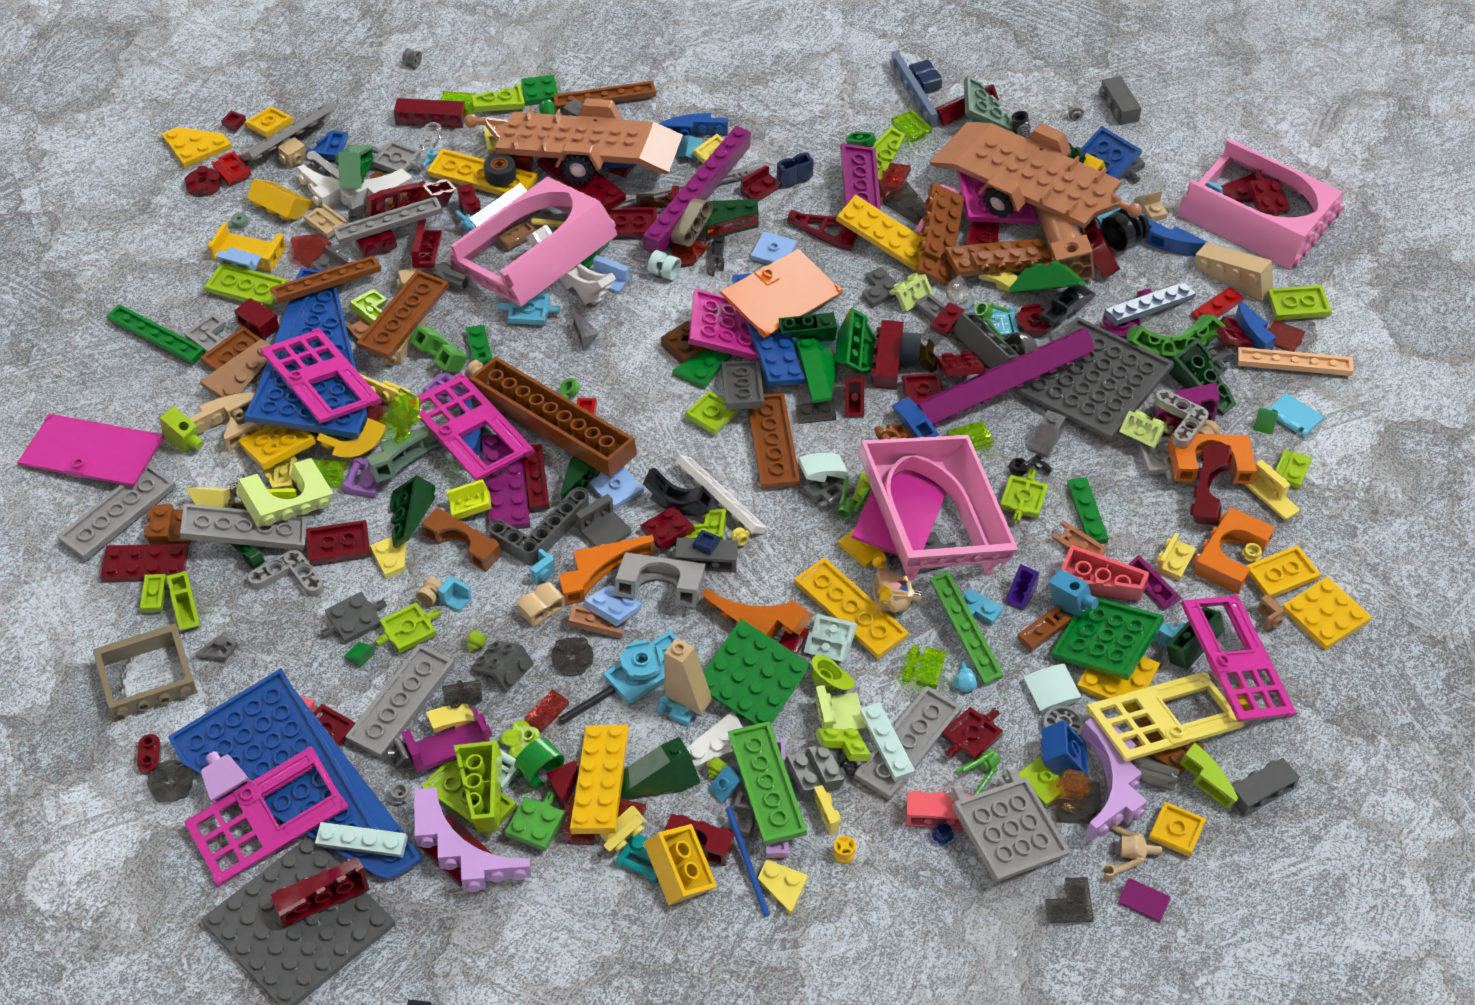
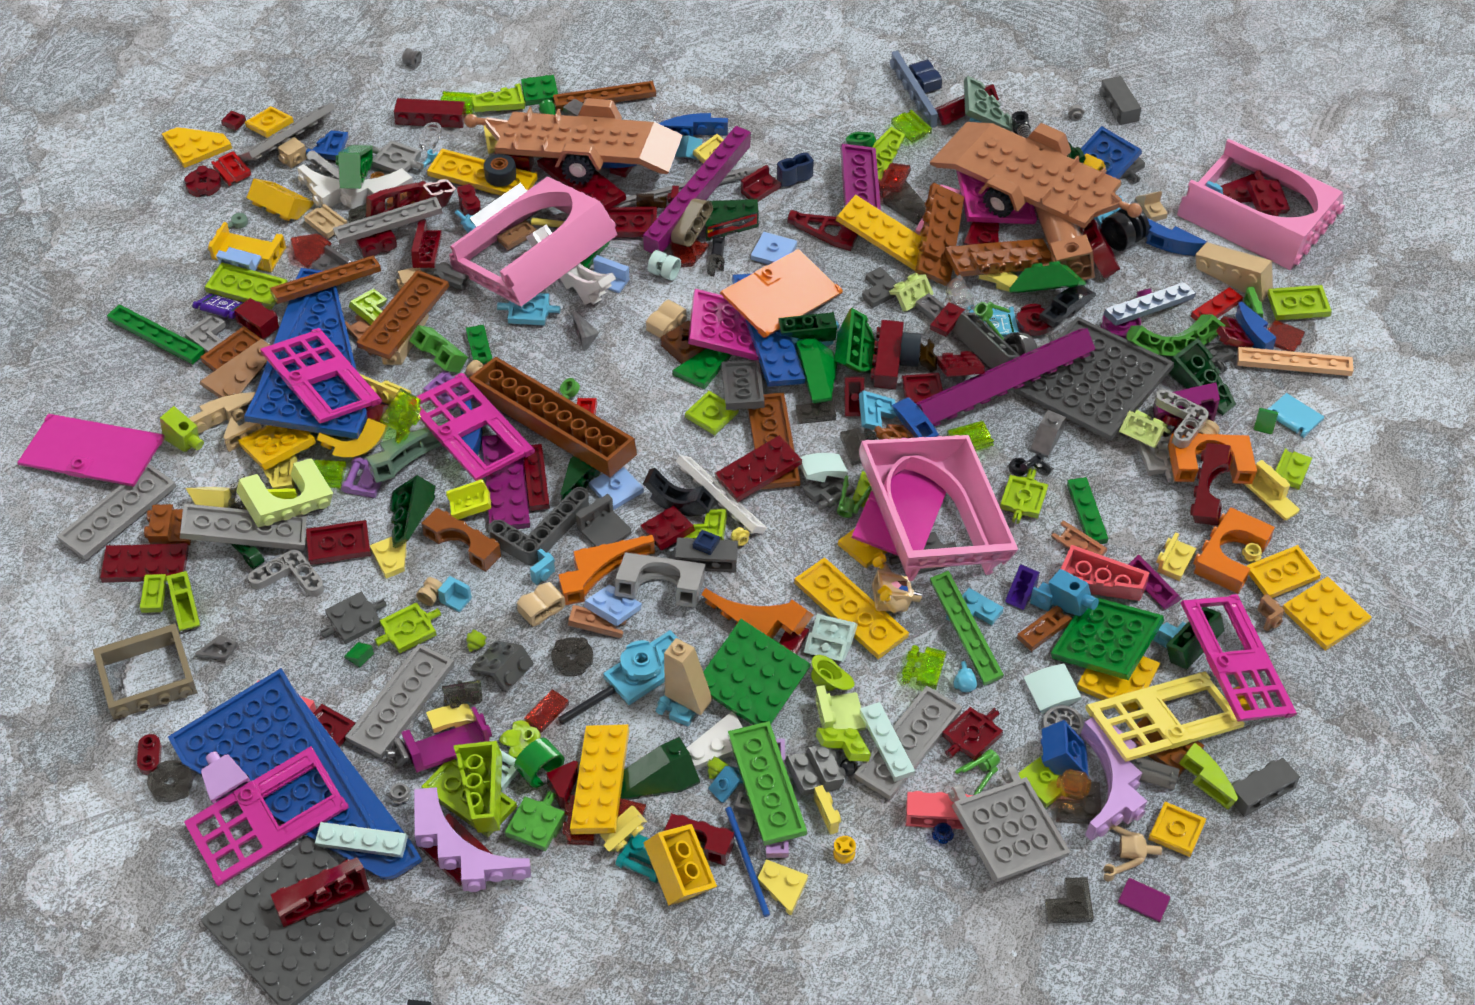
none -> dark purple piece [192,293,244,319]
none -> tan brick [646,299,687,338]
none -> dark red plate [715,435,802,502]
none -> clear smoke plate [840,428,877,466]
none -> medium azure plate [859,391,897,430]
none -> dark azure bracket [1030,582,1054,611]
none -> bright green plate [1244,287,1264,318]

